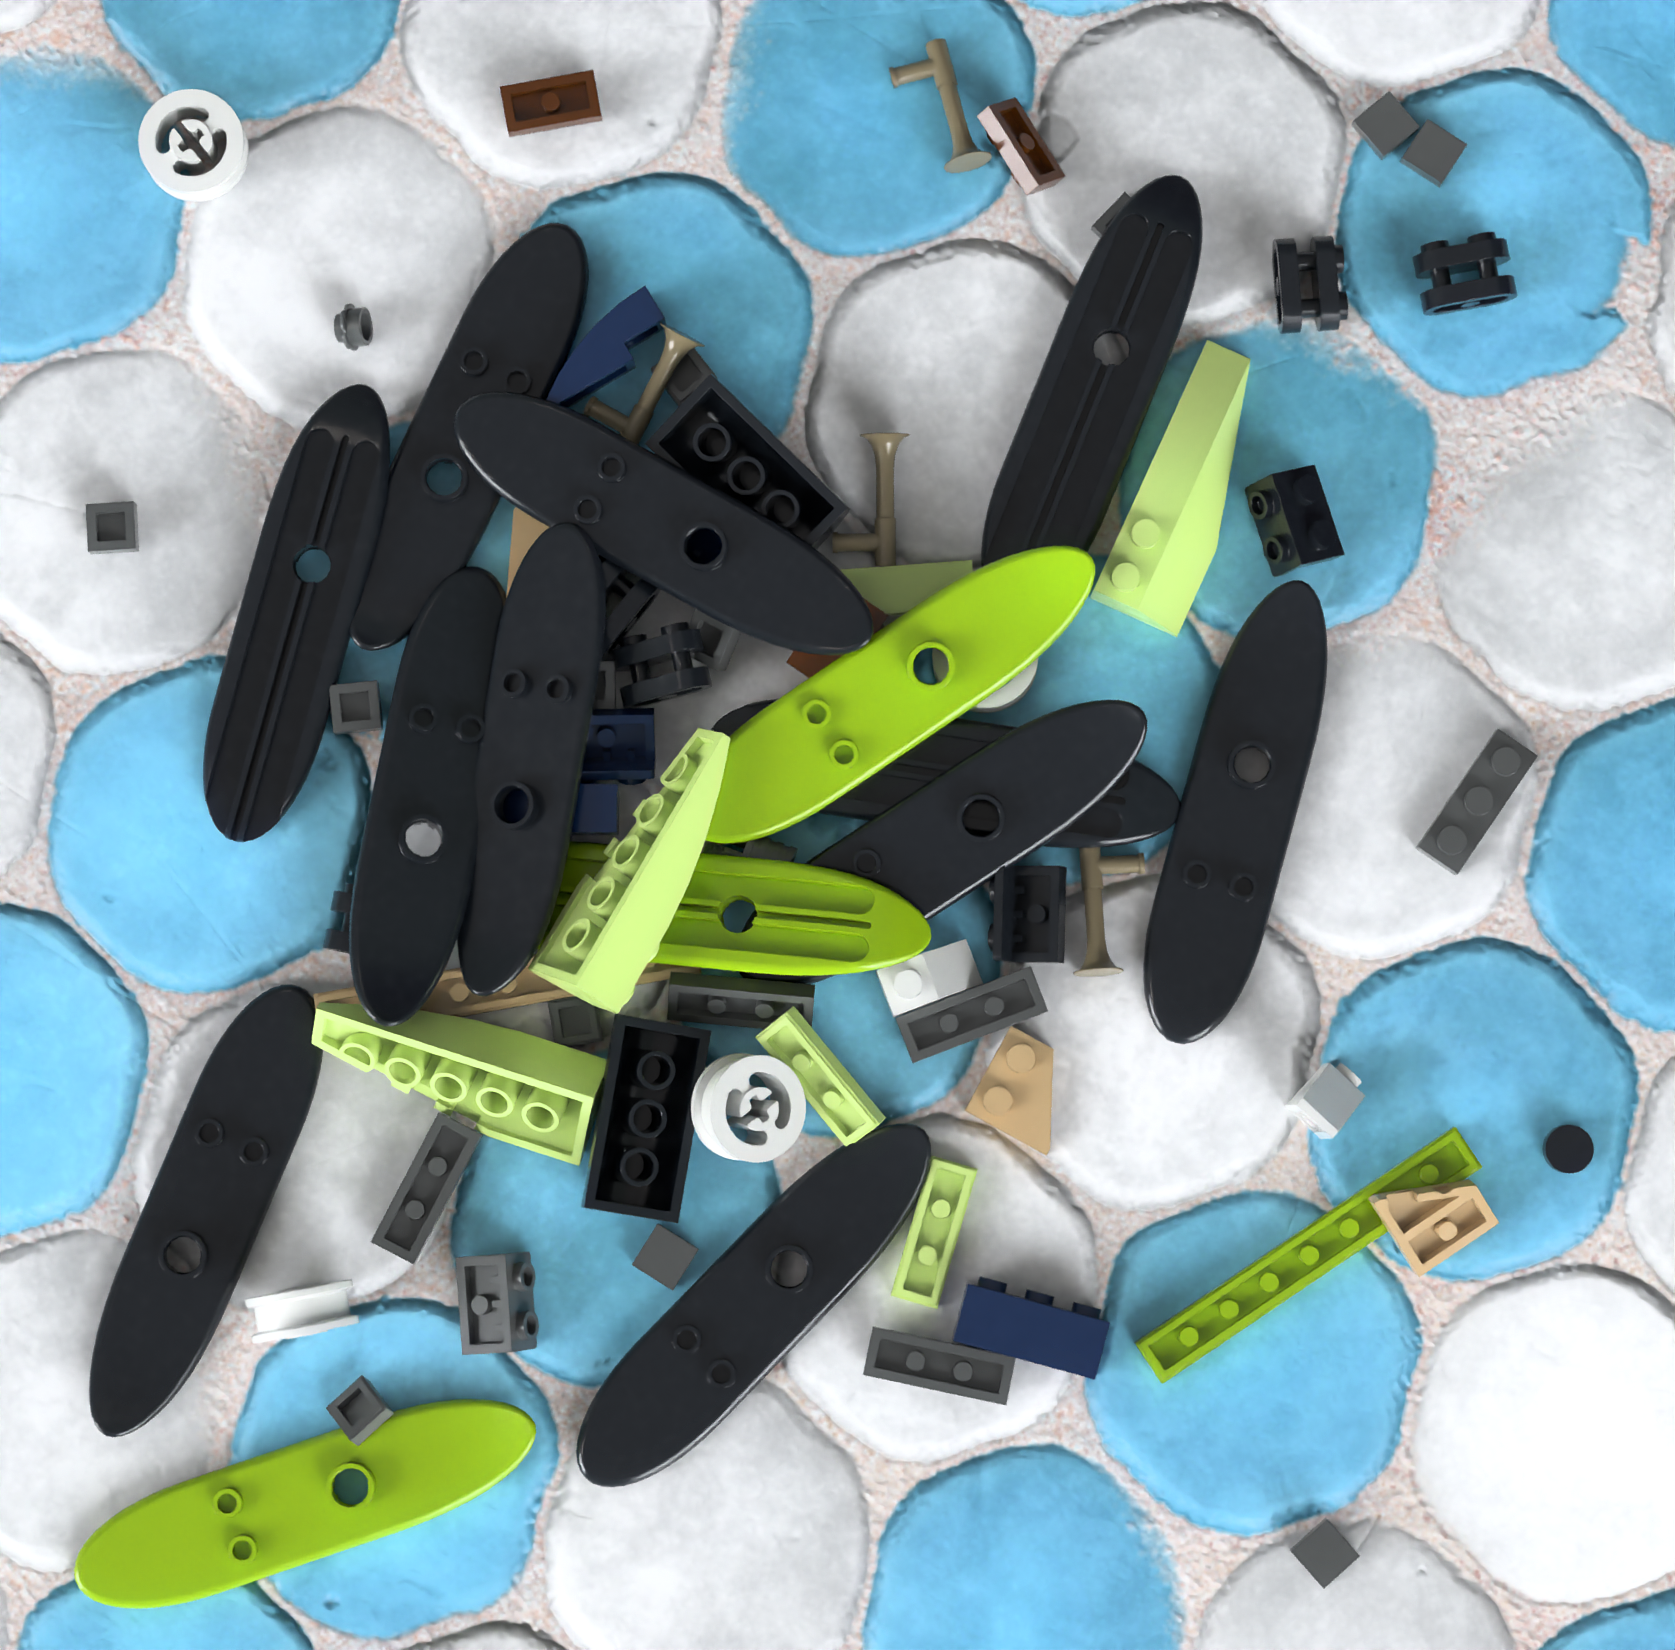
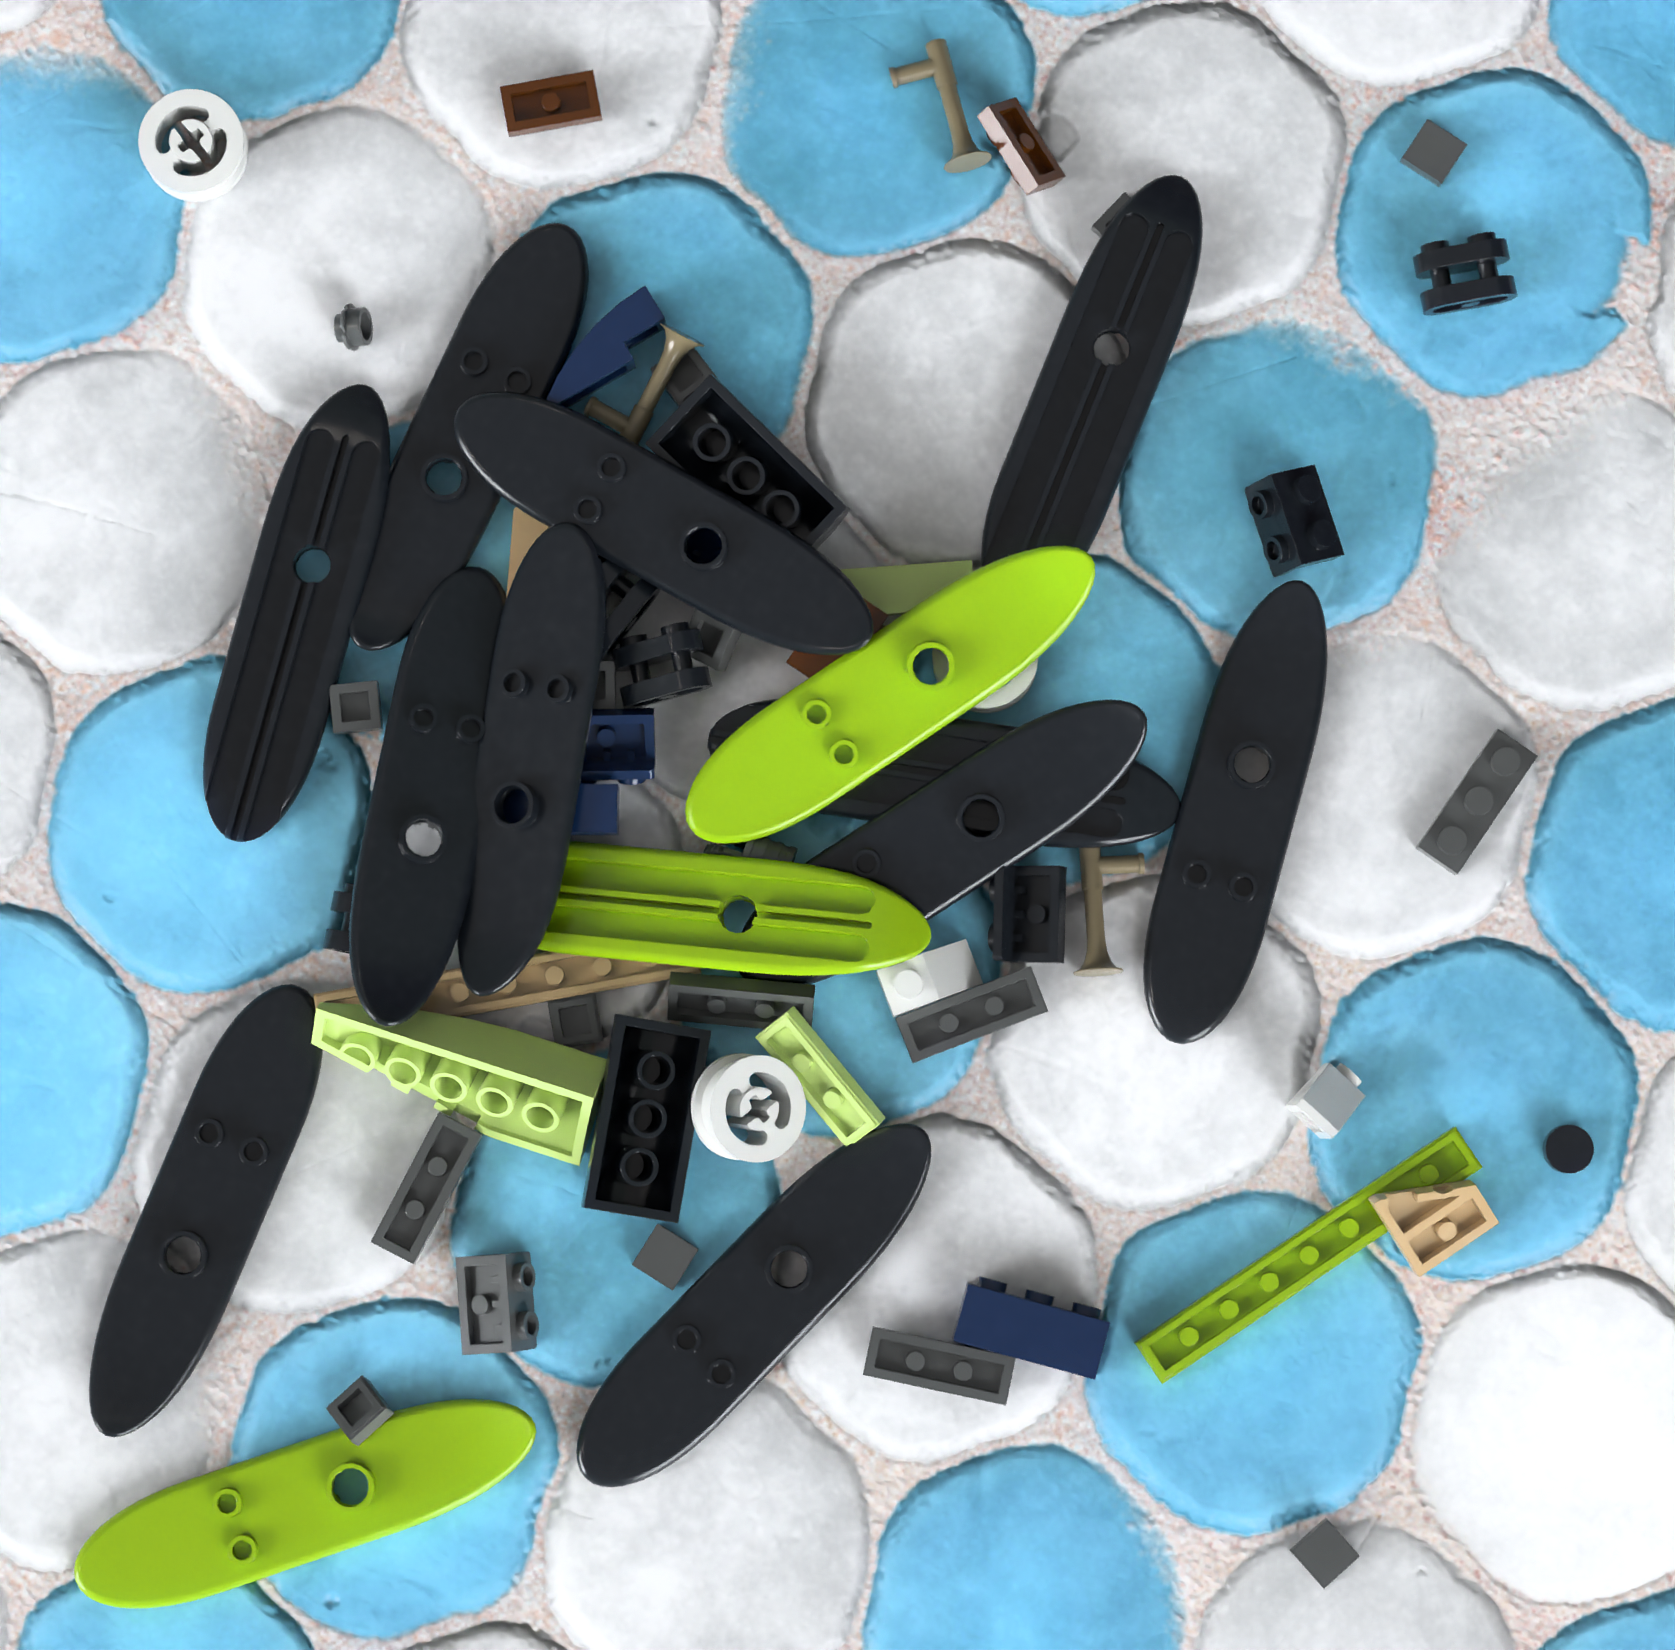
dark grey plate [86,501,139,554] -> none
white wheel [245,1279,360,1343] -> none
yellowish green wedge [528,728,731,1014] -> none
dark tan piece [832,433,910,566] -> none
yellowish green tile [891,1155,978,1309] -> none
tan wing [964,1026,1053,1155] -> none
yellowish green wedge [1090,340,1251,637] -> none
black brick [1272,236,1348,334] -> none
dark grey tile [1351,91,1420,160] -> none

